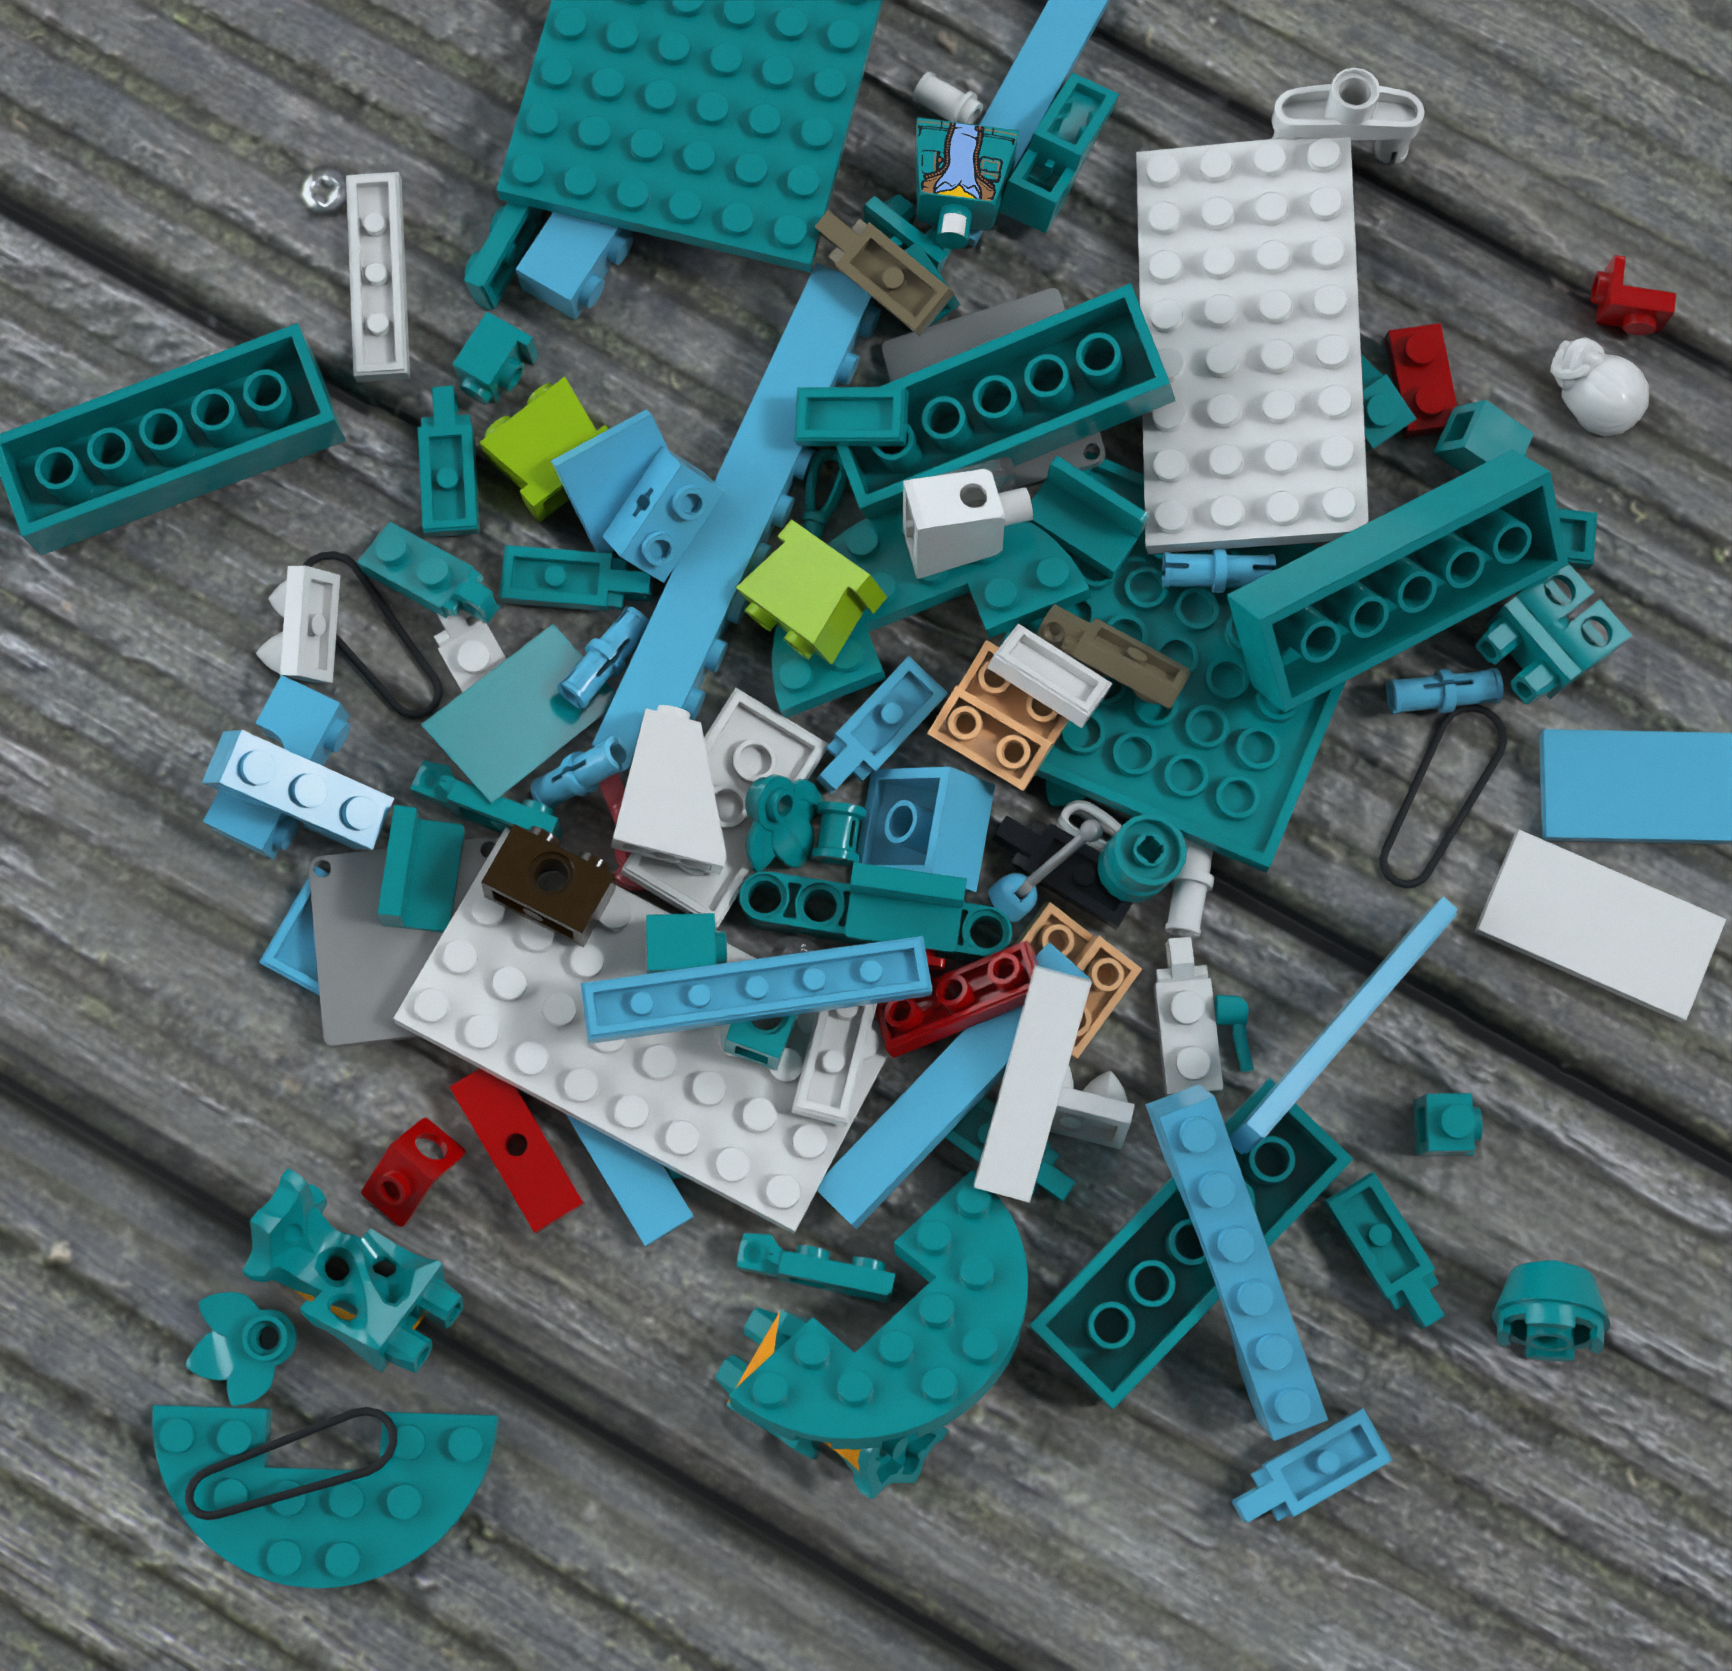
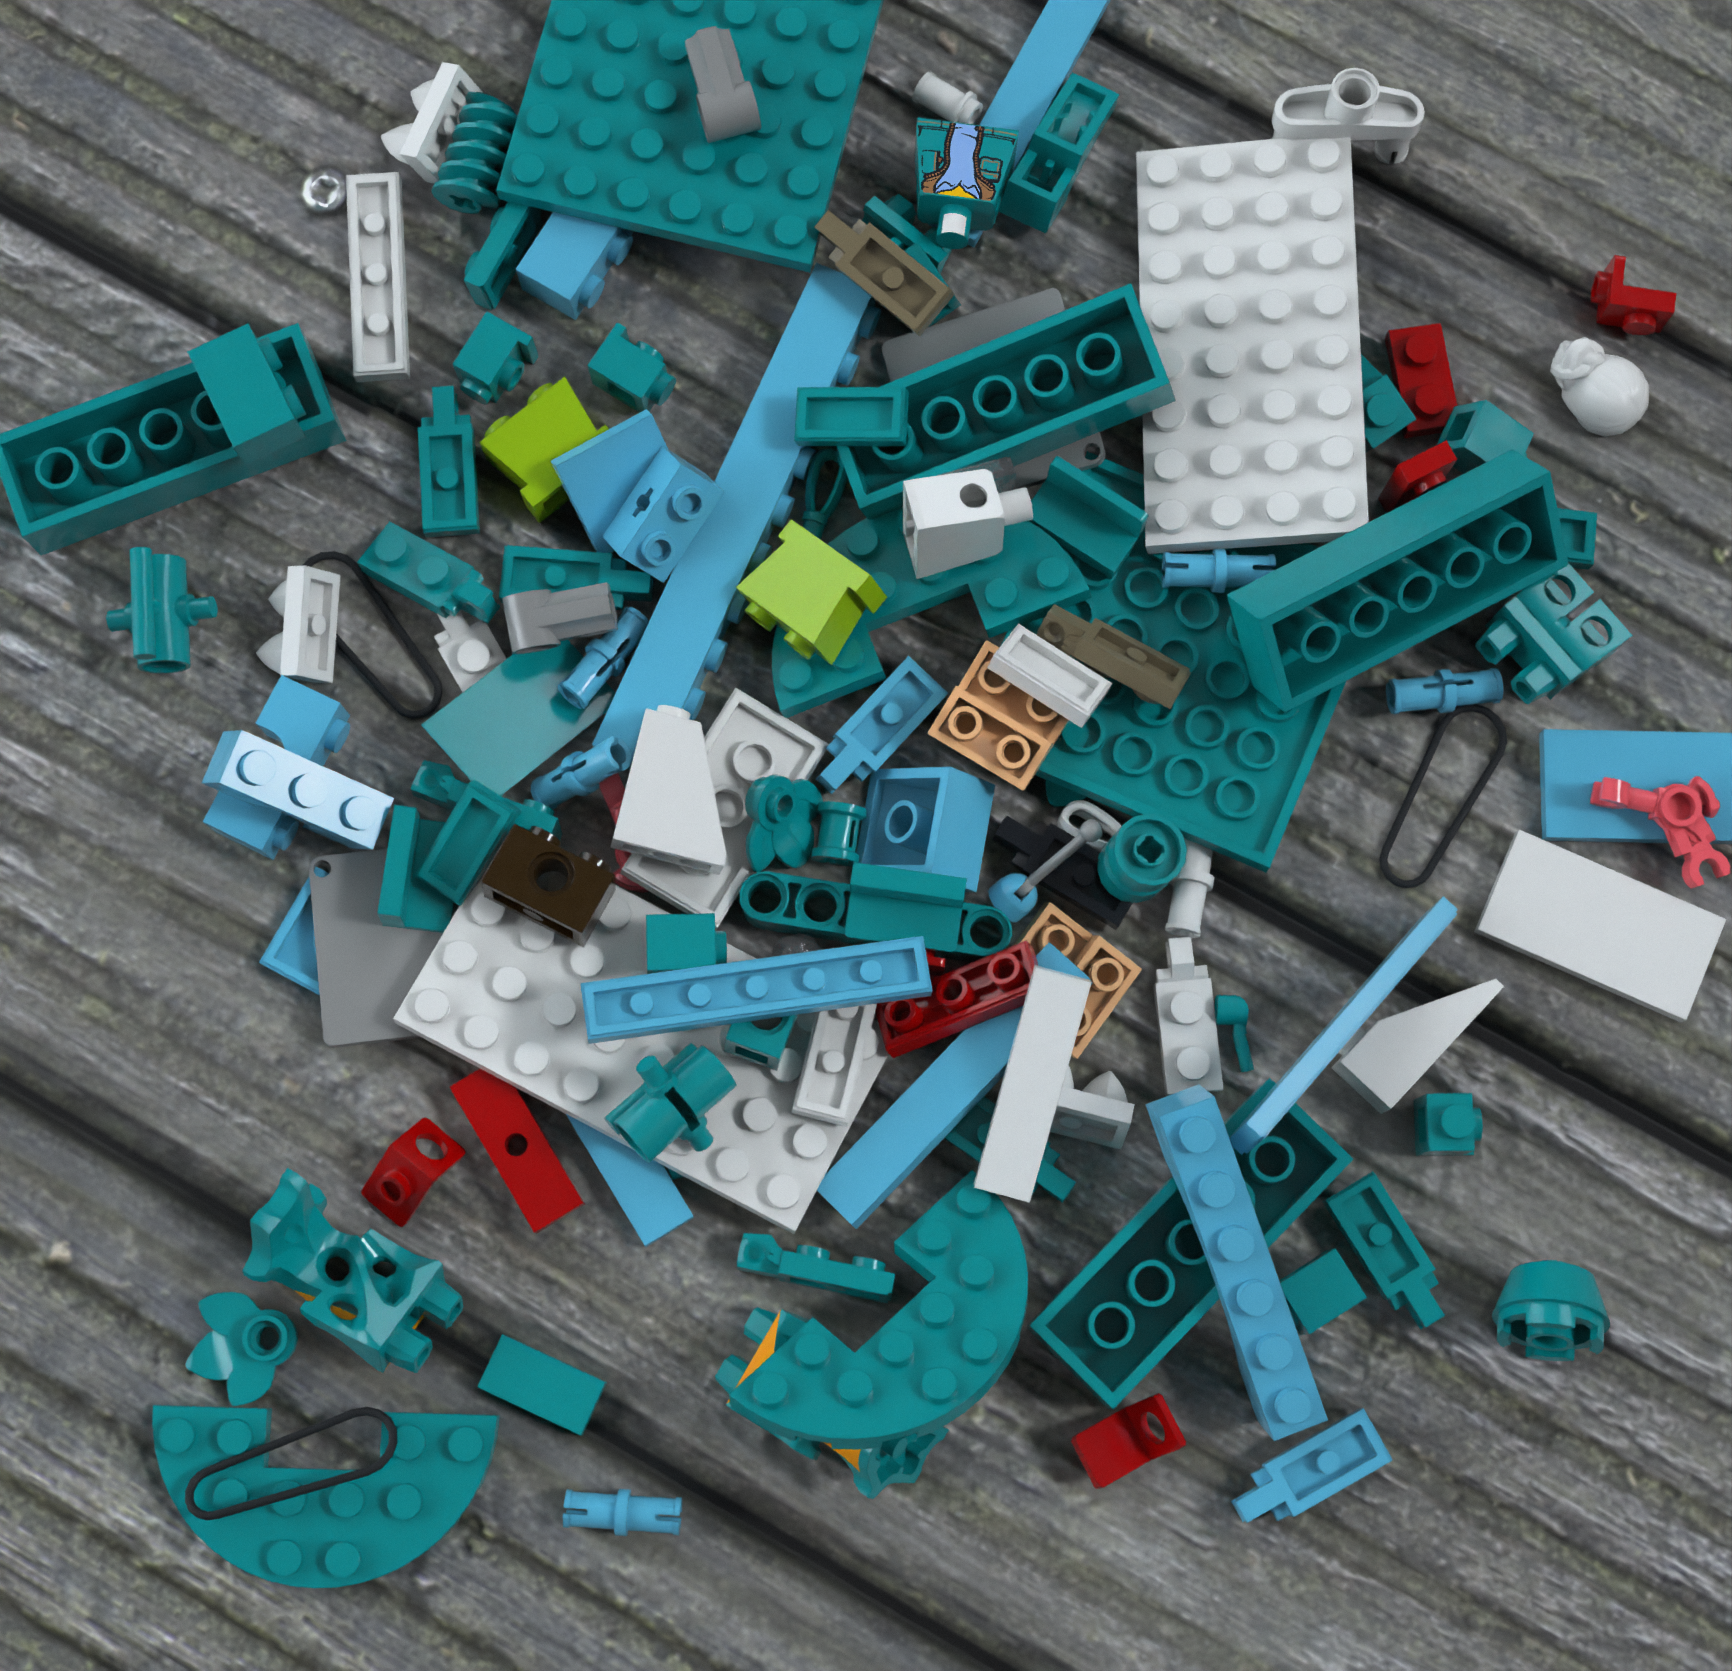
none -> teal pin [106,547,218,673]
none -> teal brick [187,323,307,465]
none -> white tile [381,62,483,184]
none -> teal tile [414,780,522,906]
none -> teal piece [431,92,518,214]
none -> teal tile [477,1334,607,1436]
none -> light grey piece [502,582,618,654]
none -> medium azure pin [563,1489,682,1536]
none -> teal brick [587,322,676,413]
none -> teal pin [604,1043,737,1163]
none -> light grey piece [685,26,761,143]
none -> red bracket [1071,1393,1186,1489]
none -> teal brick [1279,1248,1367,1335]
none -> white slope [1331,979,1504,1114]
none -> red plate [1378,440,1457,513]
none -> coral piece [1590,776,1730,889]

